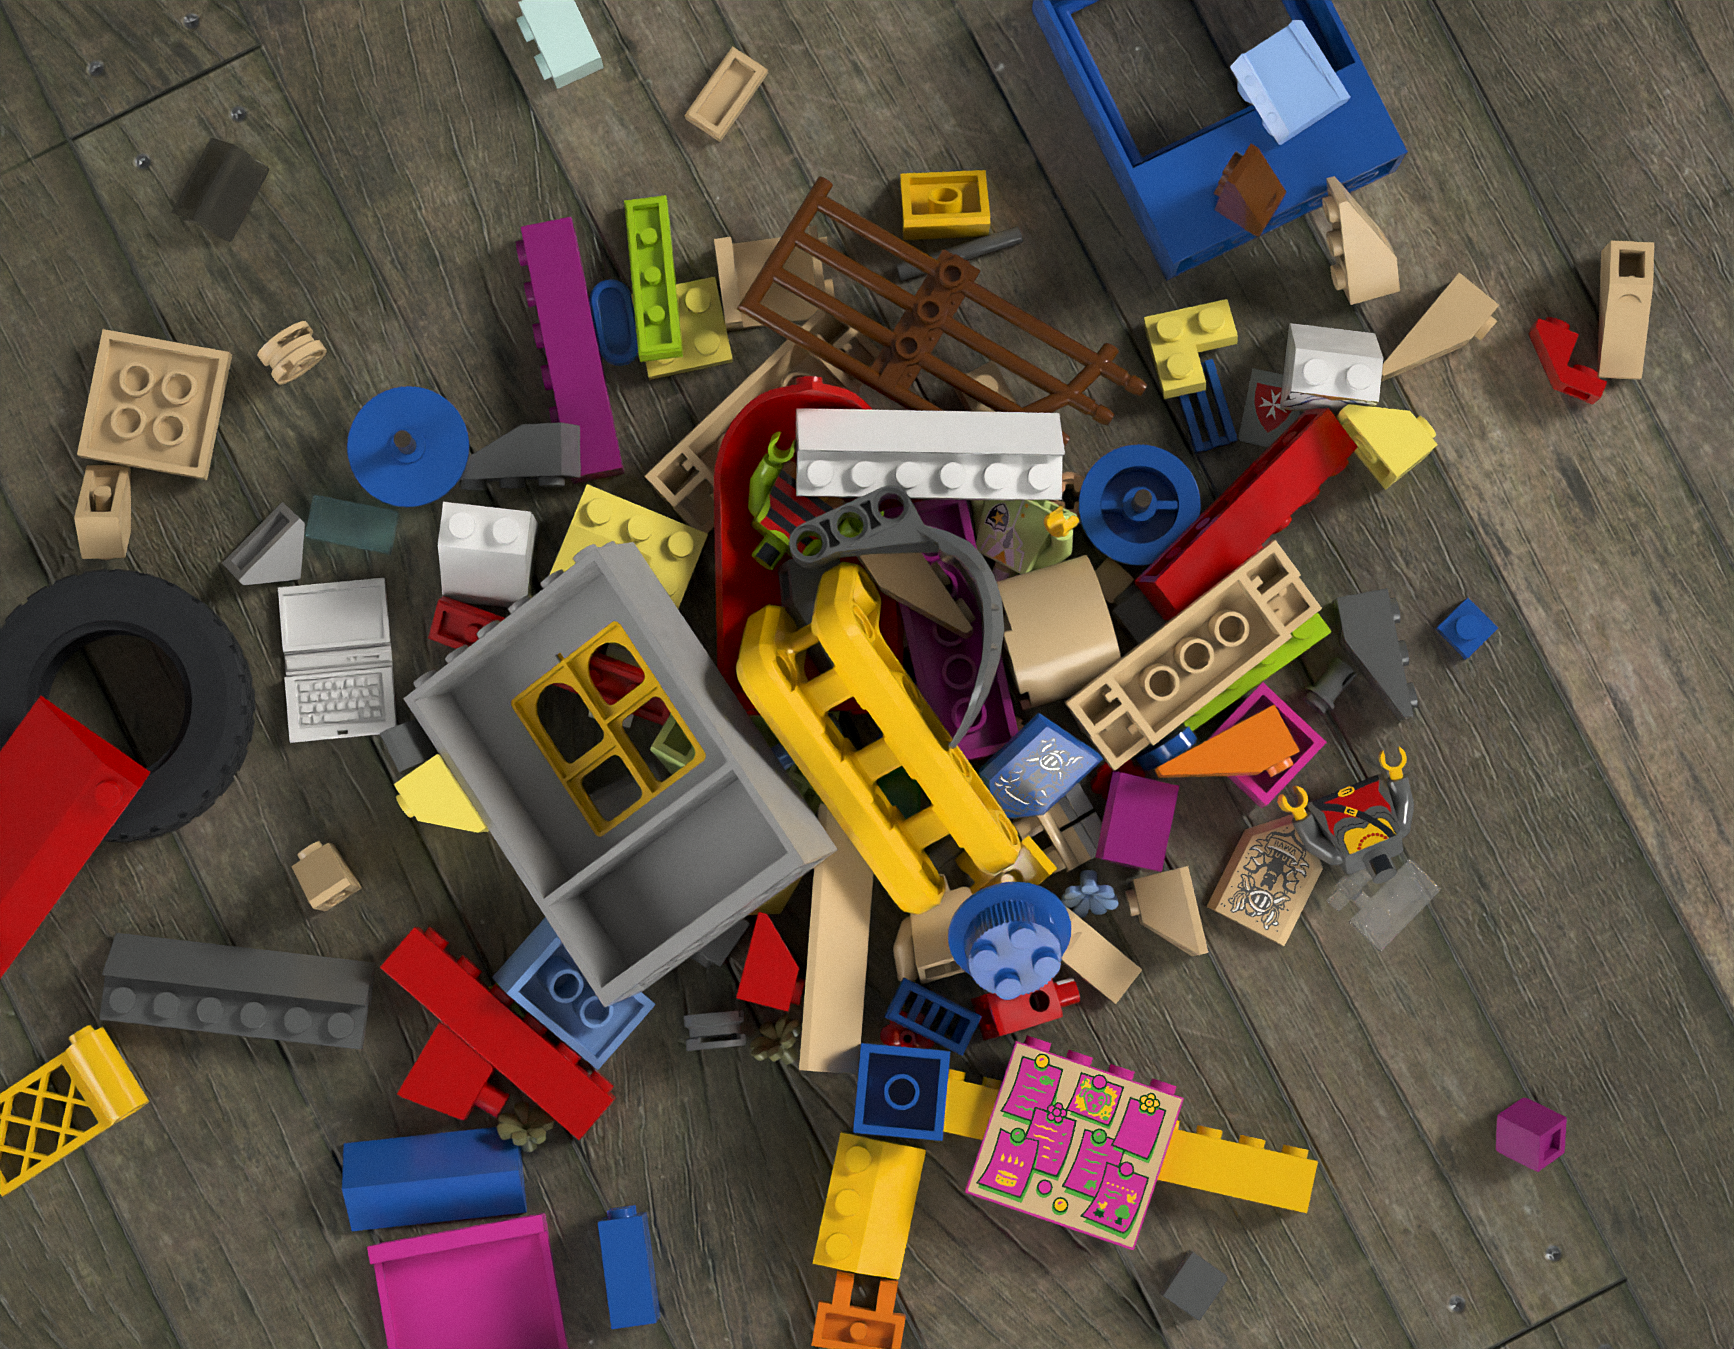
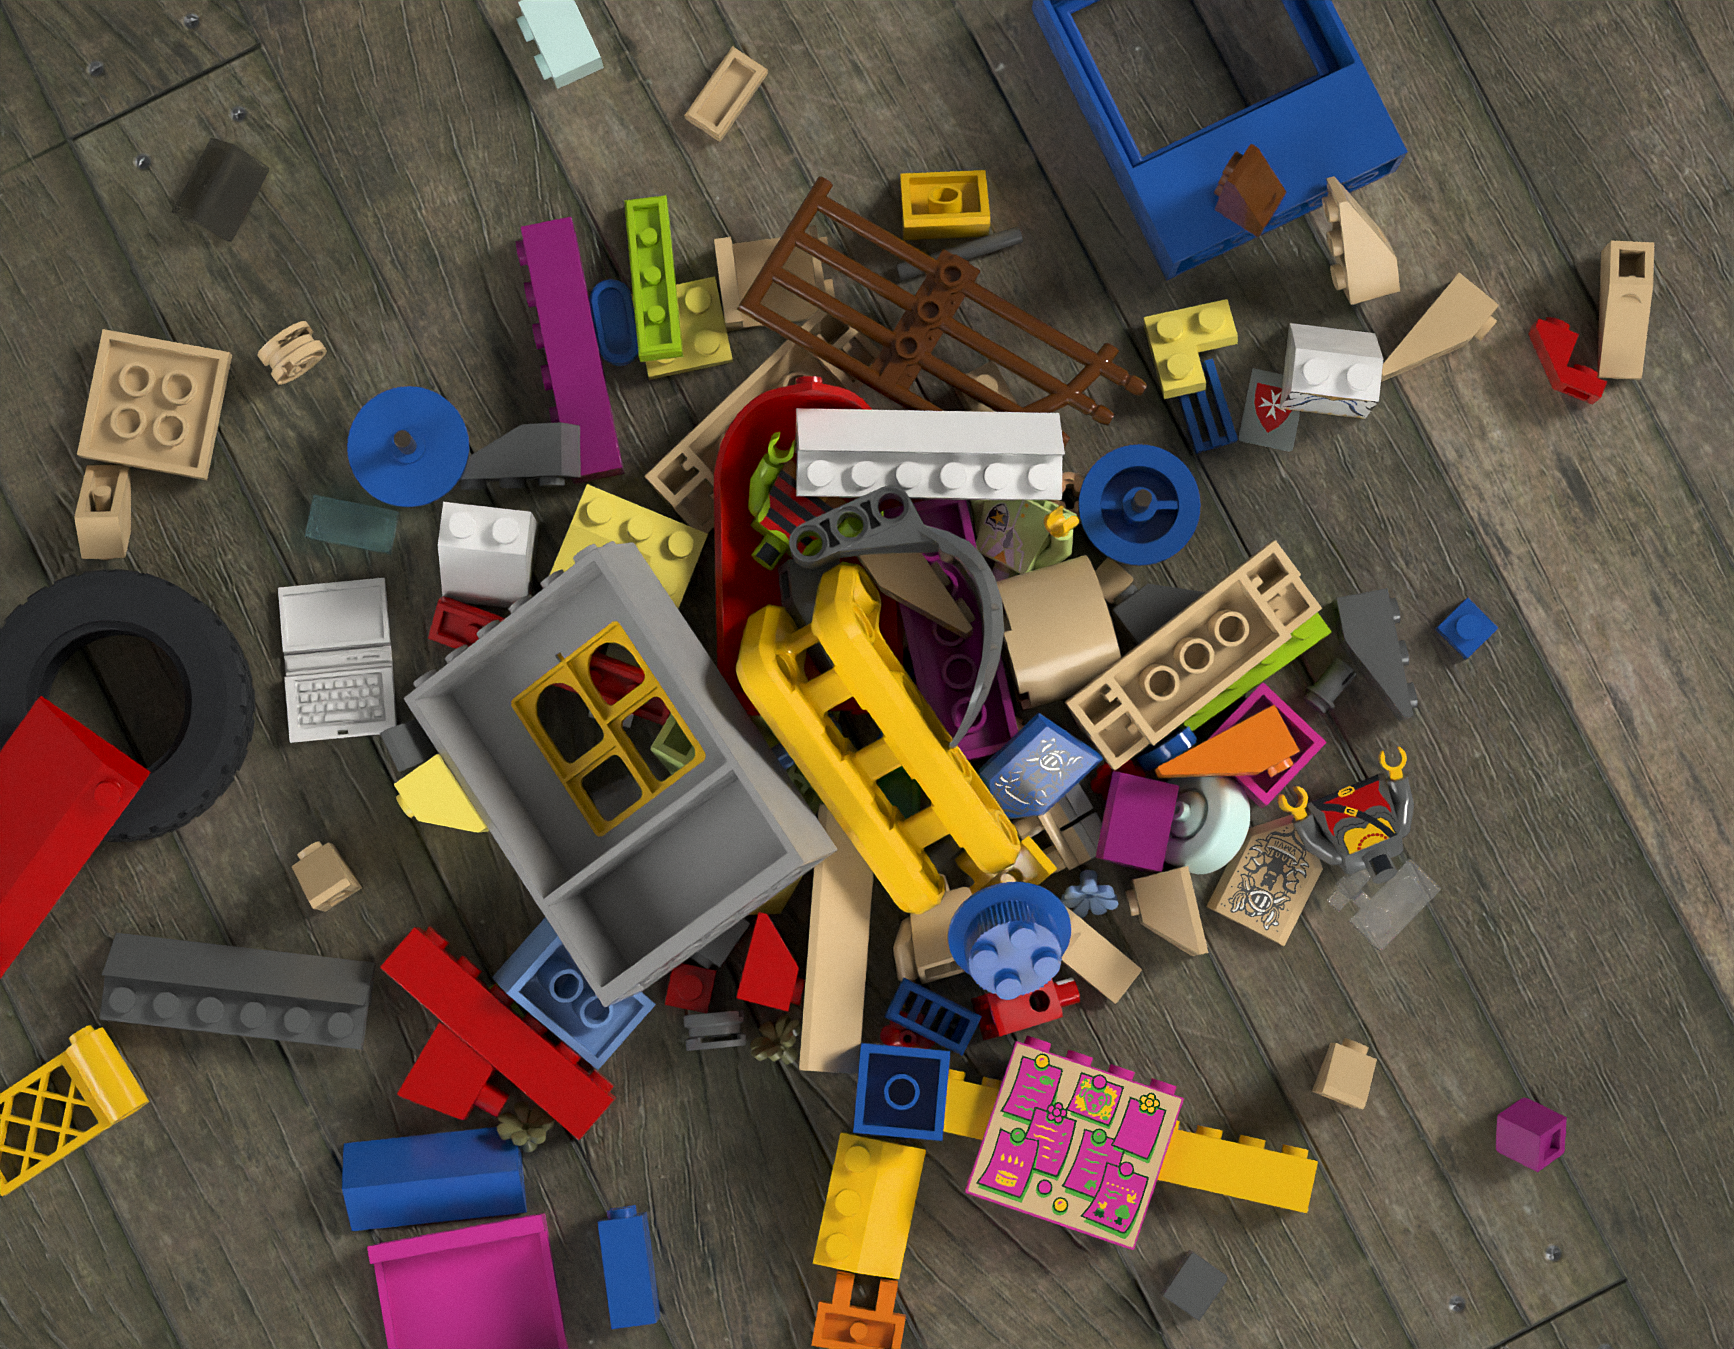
light grey slope [222,502,305,585] -> none
red brick [1134,408,1358,621] -> none
light blue slope [1230,20,1351,145] -> none
light yellow slope [1336,404,1438,490] -> none
none -> red plate [664,963,717,1013]
none -> light aqua wheel [1164,776,1250,874]
none -> tan slope [1312,1038,1377,1109]

